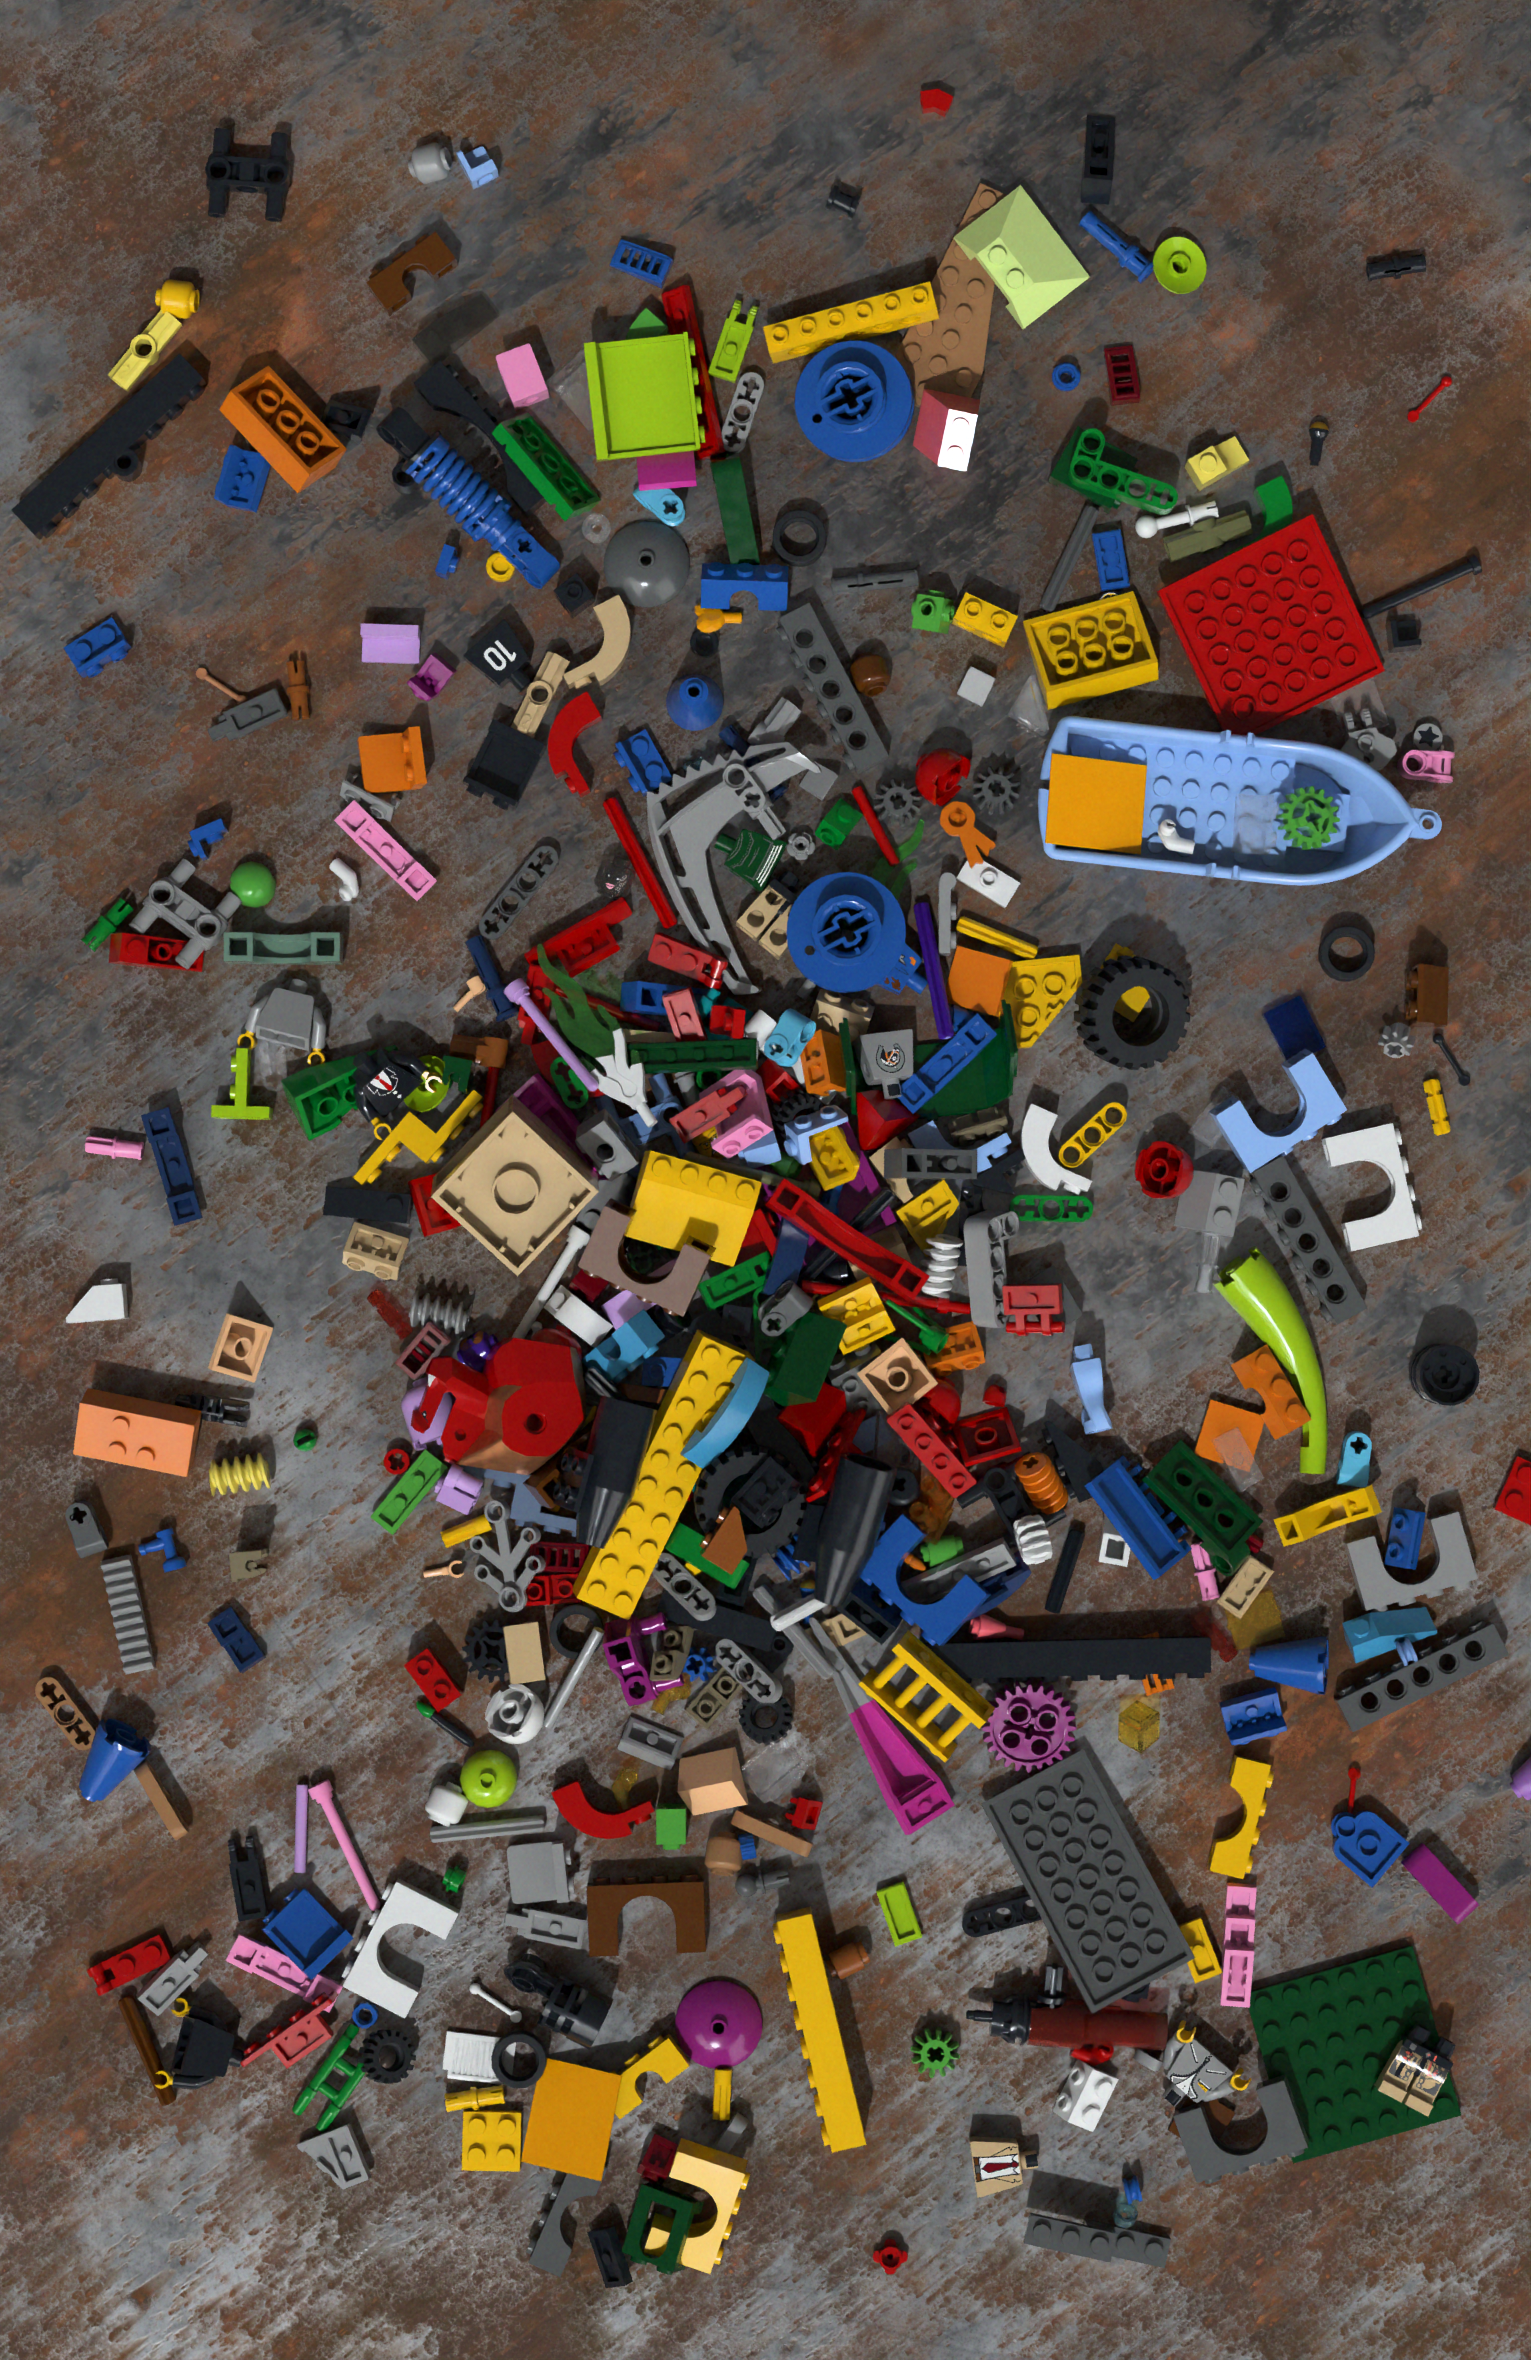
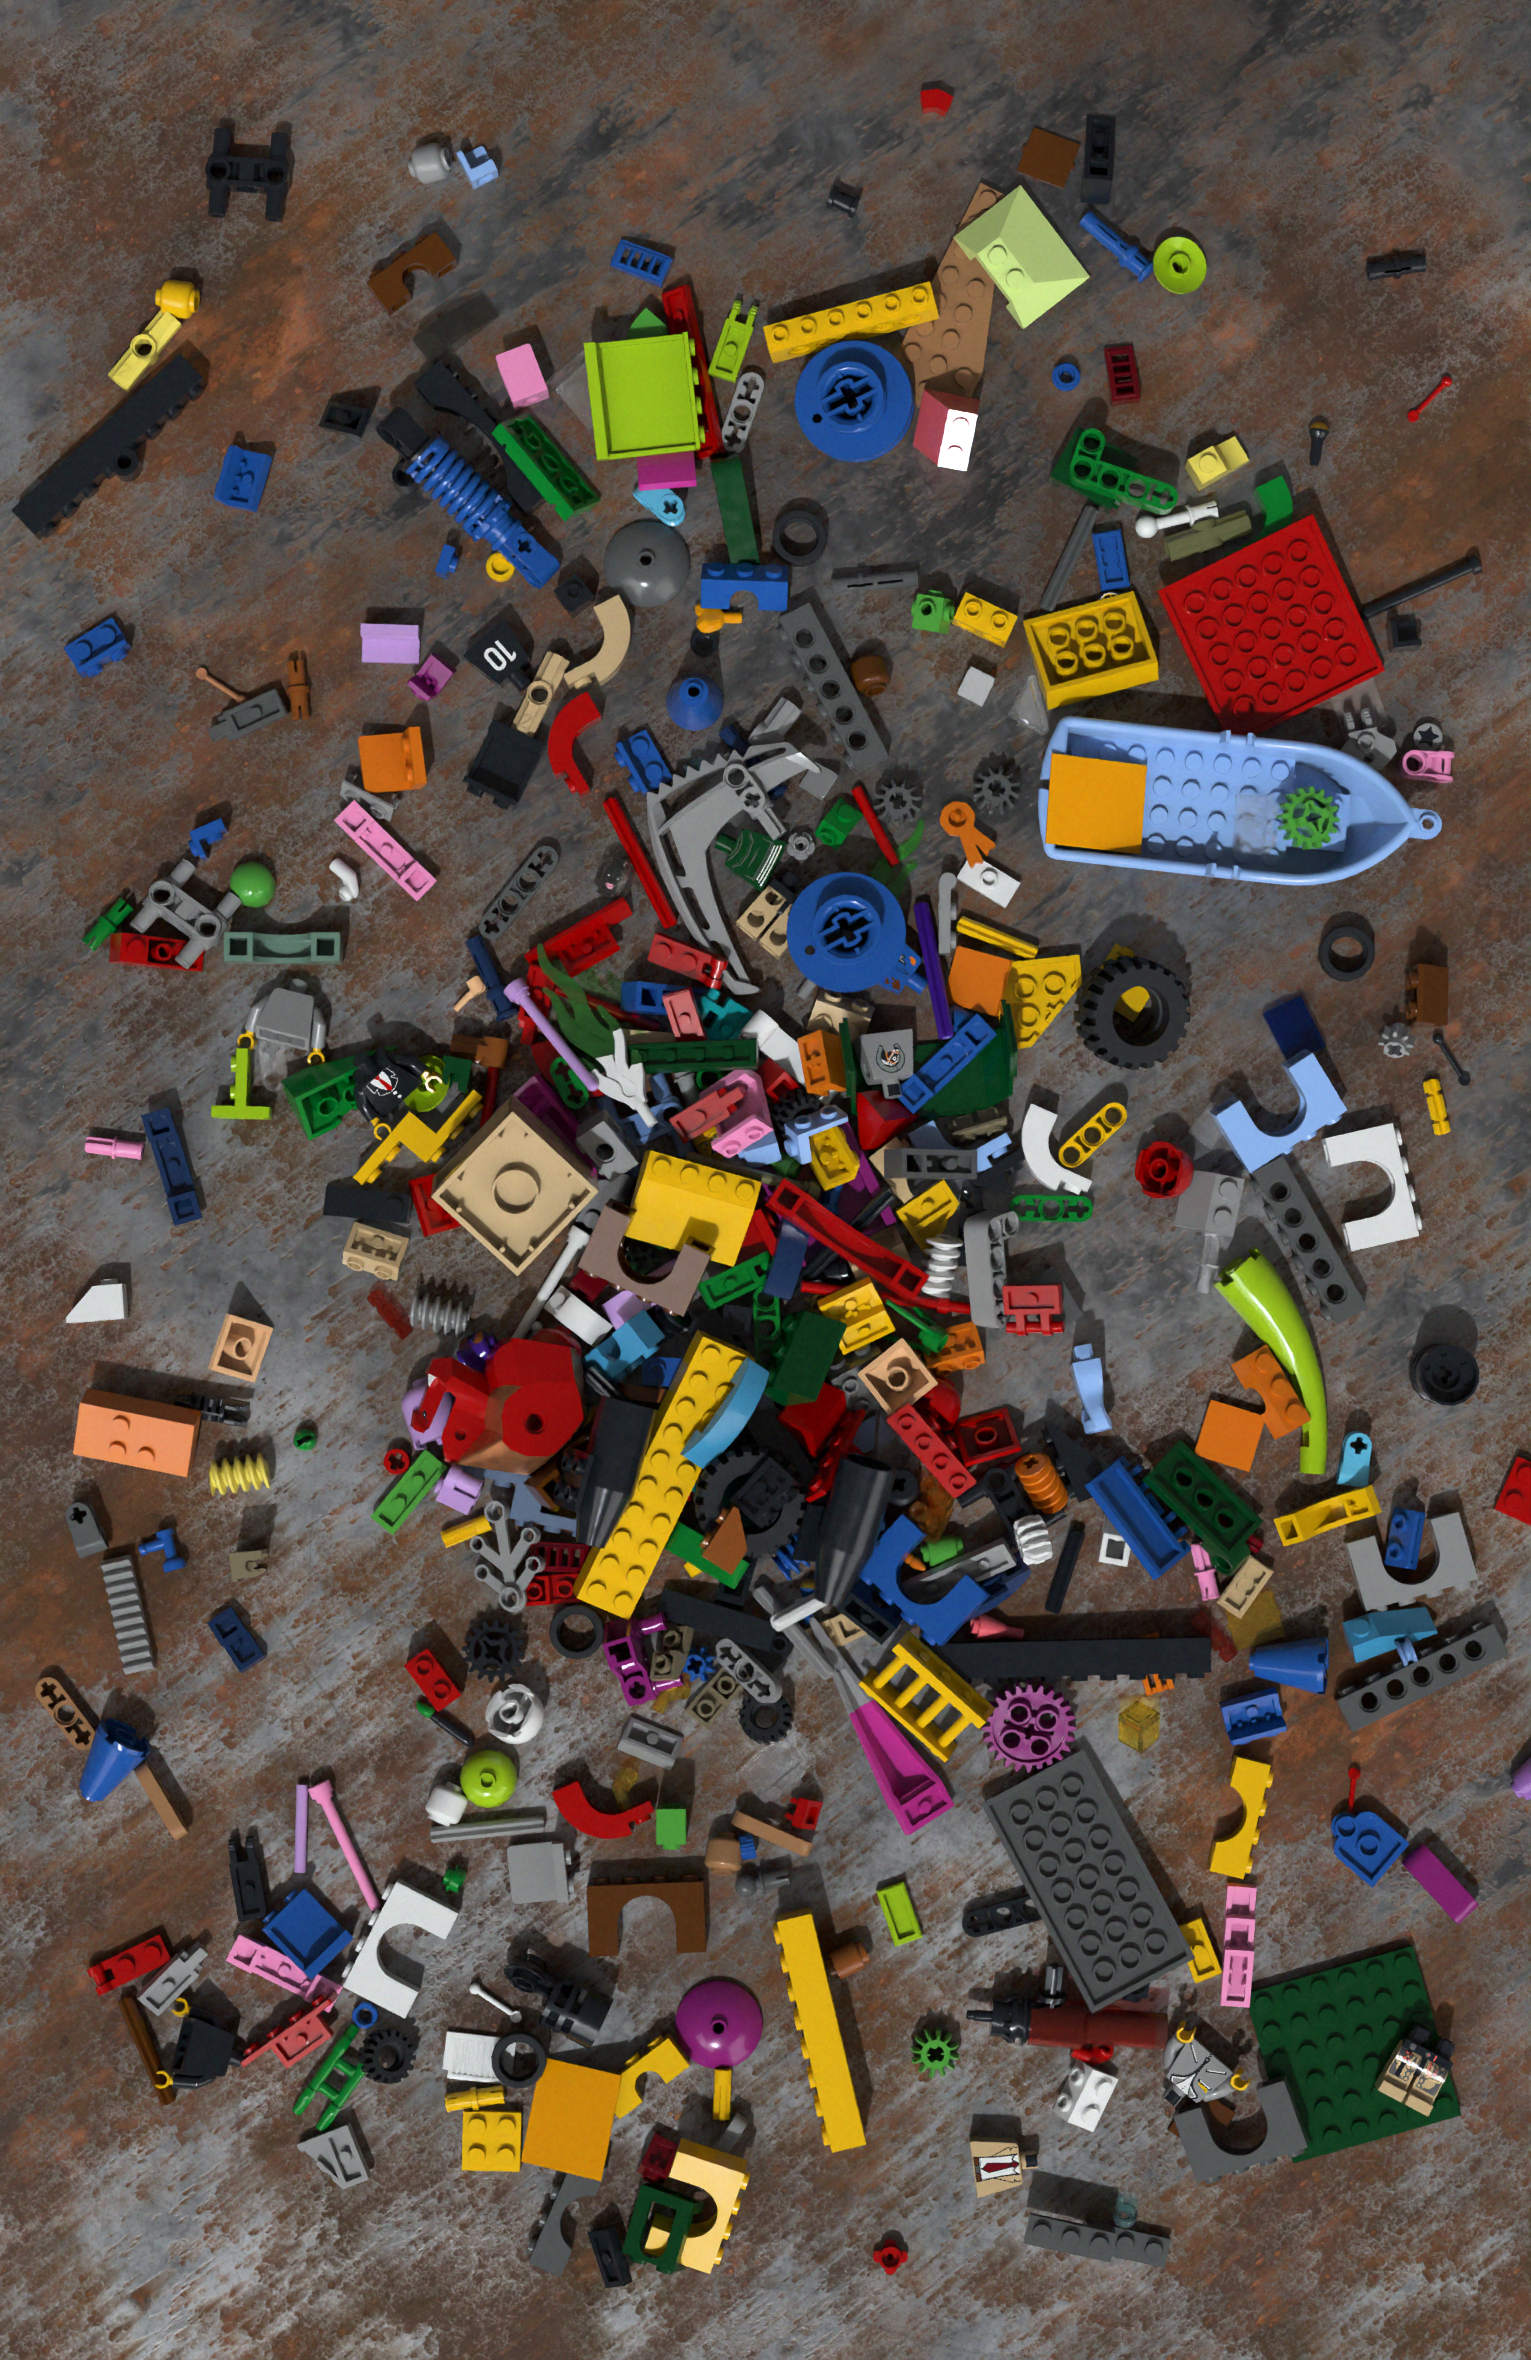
orange brick [219,365,347,494] -> none
dark red slope [395,1320,452,1381] -> none
light nougat hand [423,1560,464,1578] -> none
tan panel [503,1621,545,1684] -> none
light grey hinge [504,1908,587,1949] -> none
light grey bar [543,1627,605,1729] -> none
clear plate [582,514,611,543] -> none
light grey beam [652,1553,717,1621] -> none
light nougat slope [678,1747,749,1816] -> none
red bracket [709,1005,746,1039] -> none
dark grey piece [757,1280,813,1336] -> none
medium azure piece [764,1008,816,1068] -> none
red cylinder [915,747,971,806] -> none
red hinge [982,1384,1006,1407] -> none
blue bush [1122,2175,1143,2205] -> none
light grey tile [1133,2047,1163,2072] -> none
white arm [1158,819,1195,855] -> none
clear panel [1211,1427,1264,1492] -> none
none -> reddish brown piece [1017,127,1080,189]

